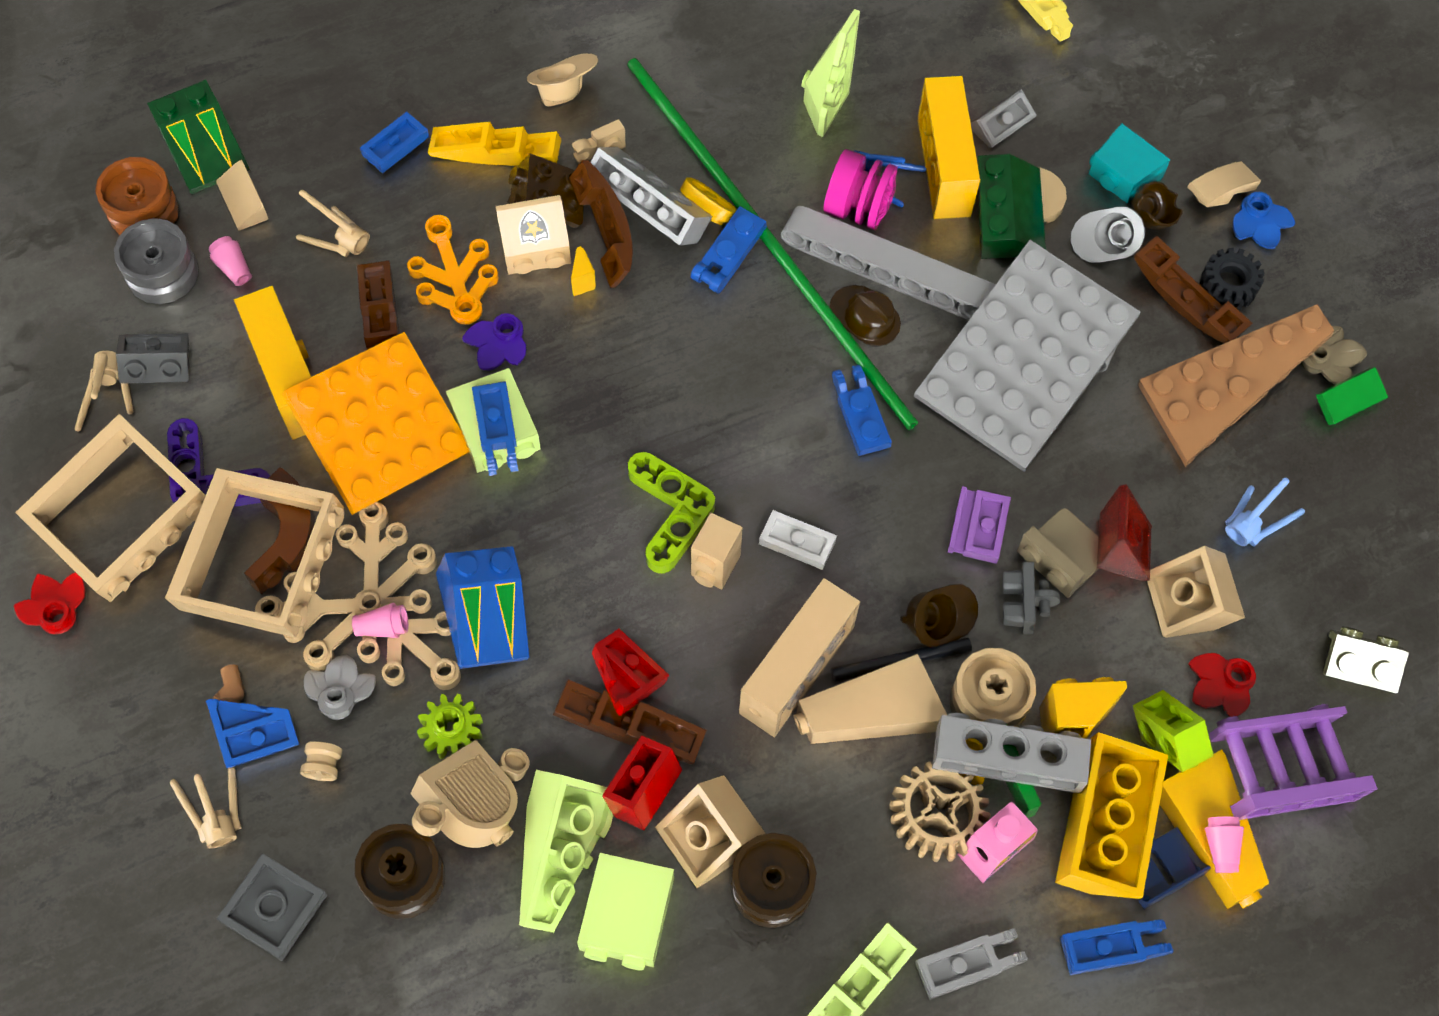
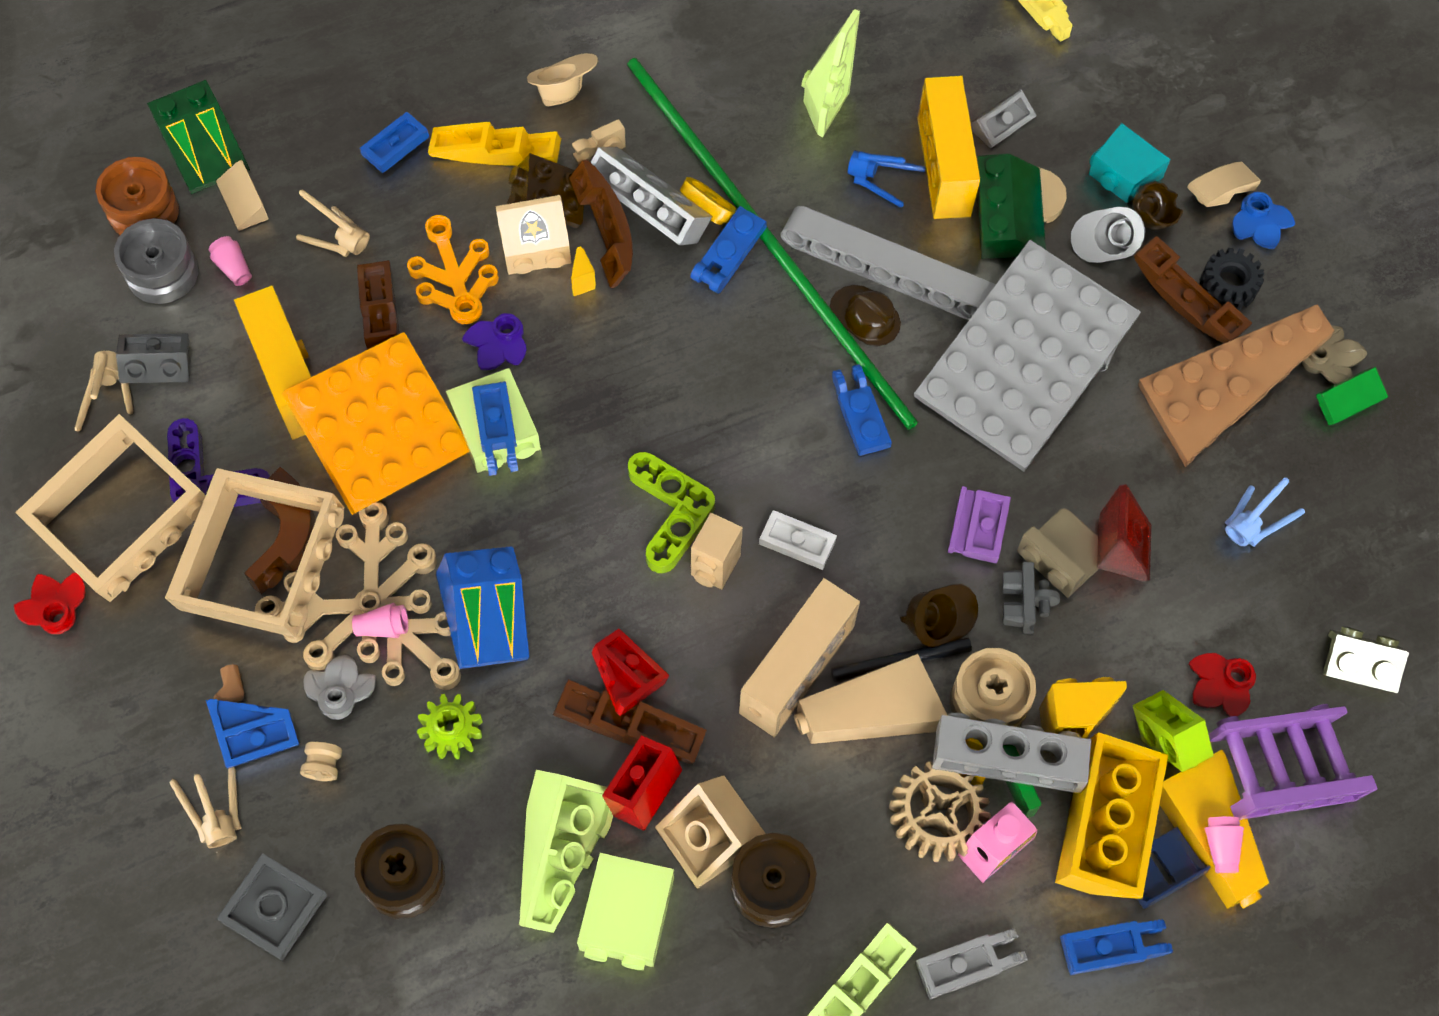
tan piece [411,740,530,848] -> none
dark pink wheel [823,149,898,230] -> none
tan slope [1144,546,1245,638] -> none

